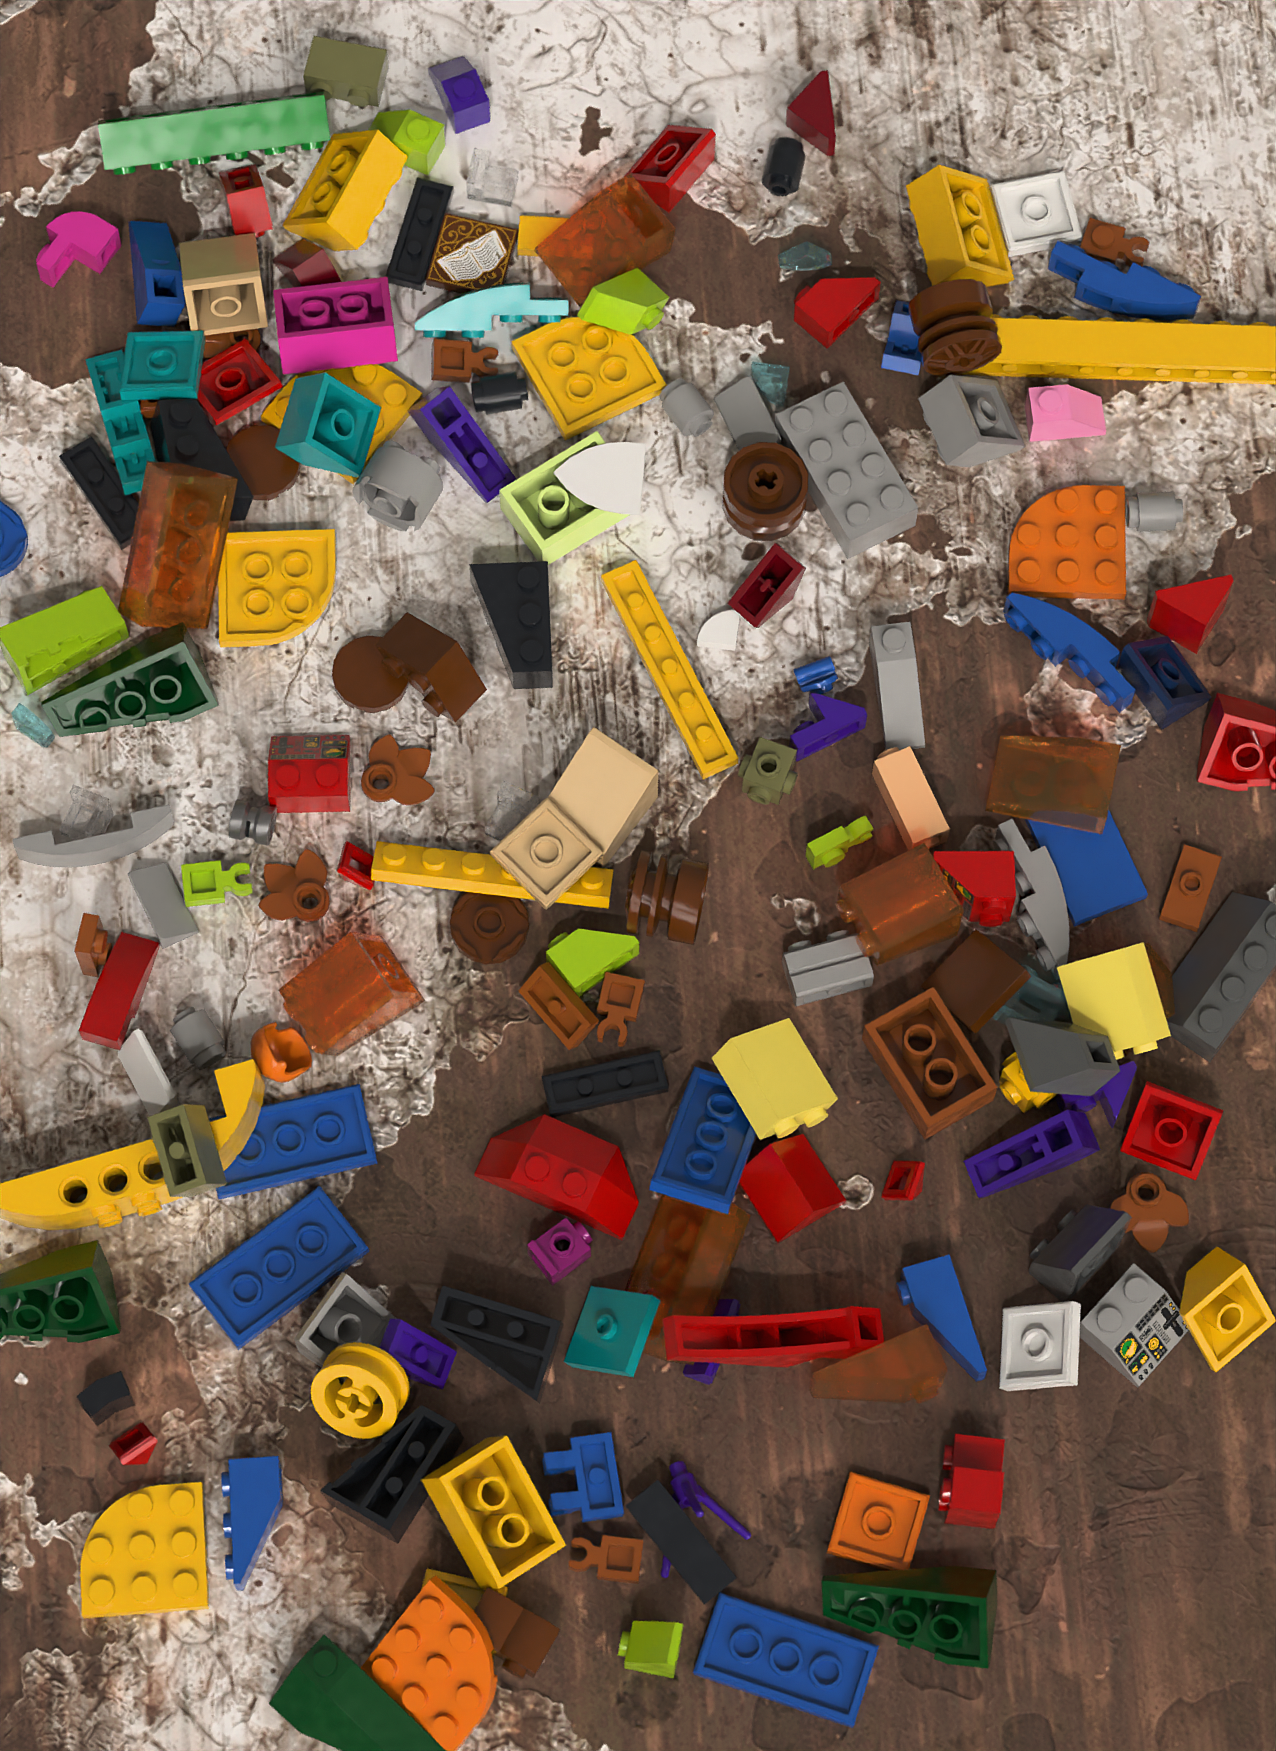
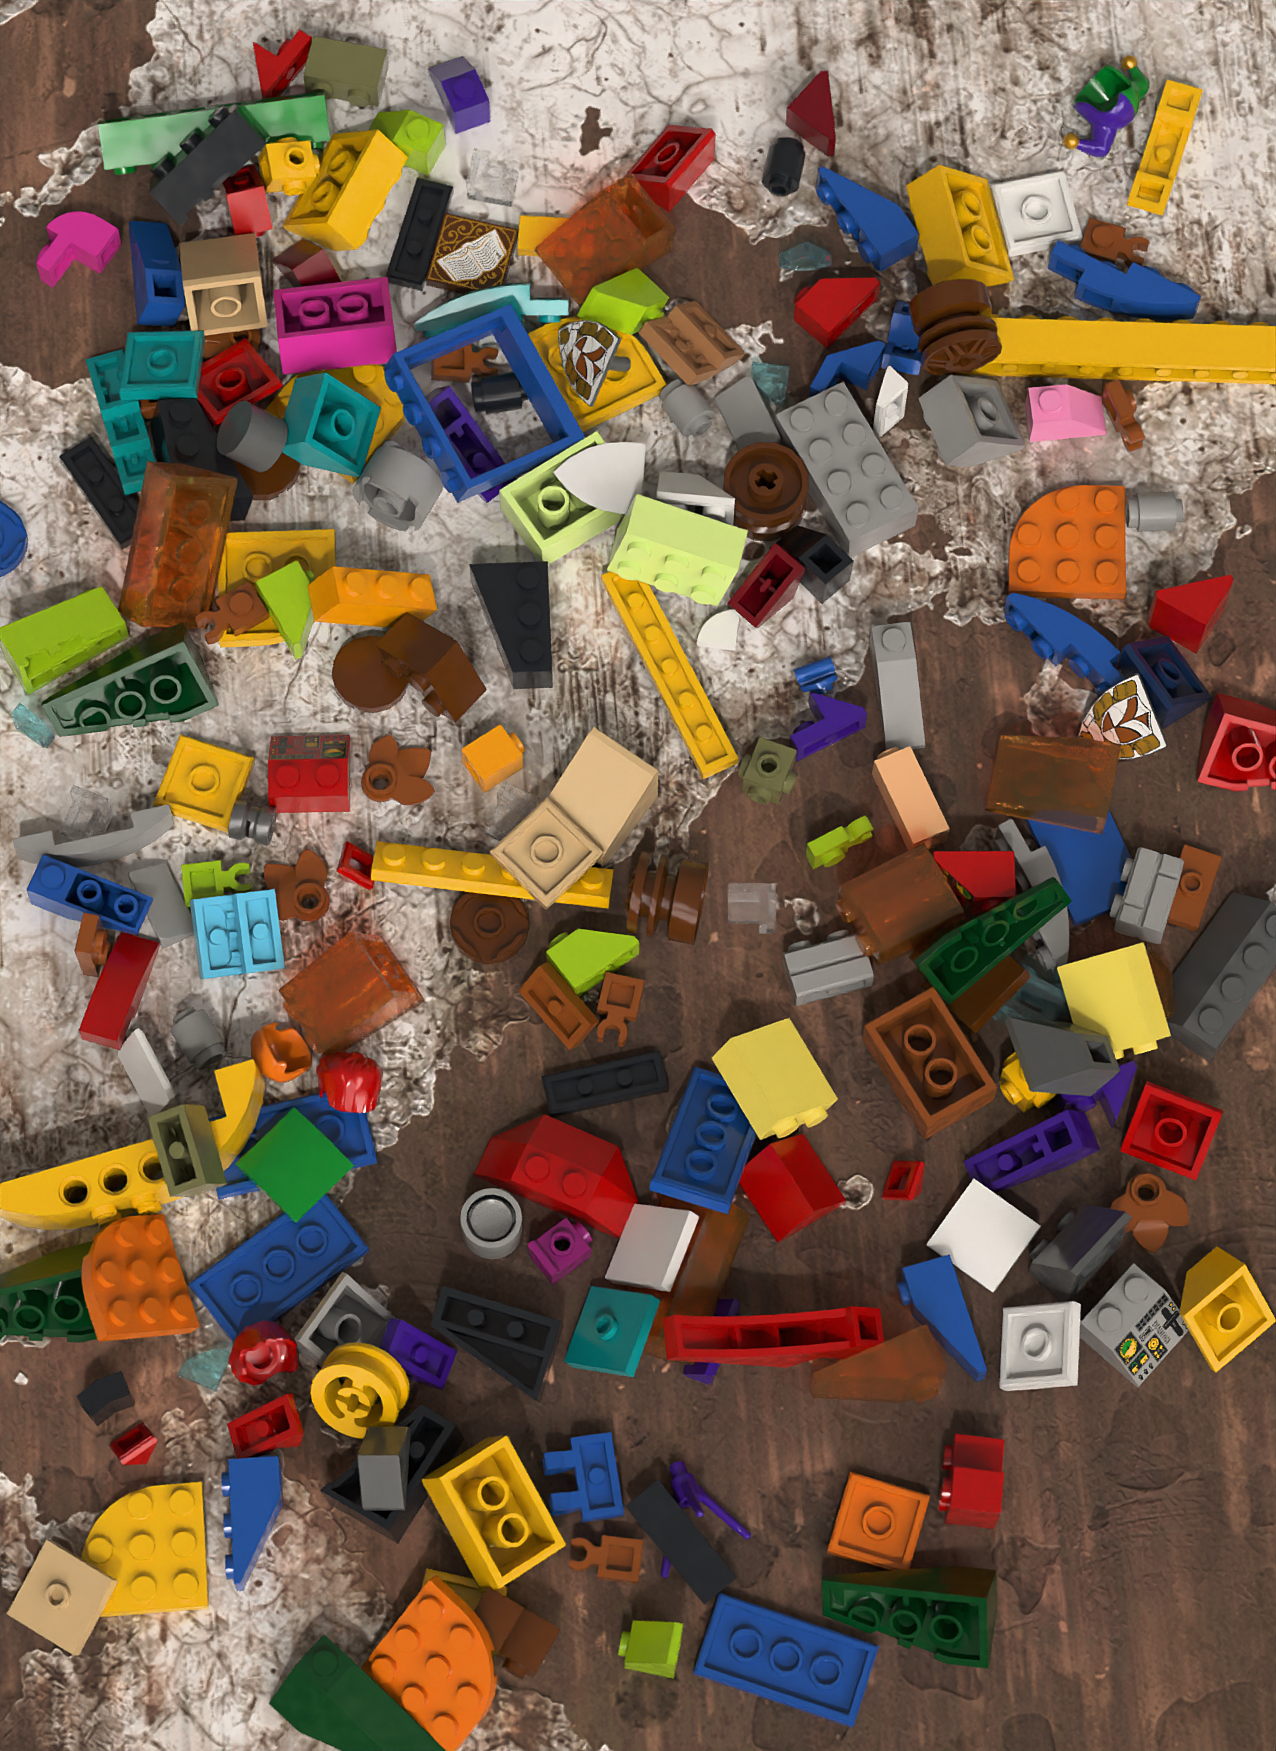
none -> tan plate [7,1540,118,1655]
none -> blue slope [26,855,154,935]
none -> orange plate [81,1214,200,1342]
none -> black wedge [150,103,266,226]
none -> yellow tile [153,734,255,833]
none -> clear light blue tile [177,1349,231,1392]
none -> medium azure slope [190,889,285,979]
none -> dark orange plate [194,581,269,645]
none -> dark grey piece [217,401,288,473]
none -> red slope [227,1394,304,1459]
none -> red hair [228,1320,298,1385]
none -> green slope [235,1107,354,1223]
none -> red slope [253,30,312,99]
none -> lime slope [256,560,316,660]
none -> yellow brick [258,137,320,196]
none -> light orange brick [307,566,437,628]
none -> red hair [316,1051,383,1113]
none -> dark grey slope [357,1427,411,1510]
none -> blue window [383,304,585,503]
none -> light grey piece [460,1188,523,1259]
none -> light orange brick [461,724,525,793]
none -> shield [558,320,631,407]
none -> white tile [605,1204,699,1292]
none -> yellowish green brick [607,494,748,607]
none -> medium nougat slope [638,301,746,386]
none -> white slope [656,471,735,526]
none -> clear panel [727,883,776,934]
none -> black slope [769,525,854,604]
none -> blue slope [809,340,886,398]
none -> blue slope [815,166,919,273]
none -> white slope [873,366,908,438]
none -> dark green wedge [909,877,1072,1005]
none -> white tile [926,1179,1041,1293]
none -> piece [1063,55,1150,158]
none -> shield [1075,673,1169,760]
none -> dark orange plate [1101,379,1145,453]
none -> light grey brick [1109,847,1184,944]
none -> yellow slope [1126,79,1203,216]

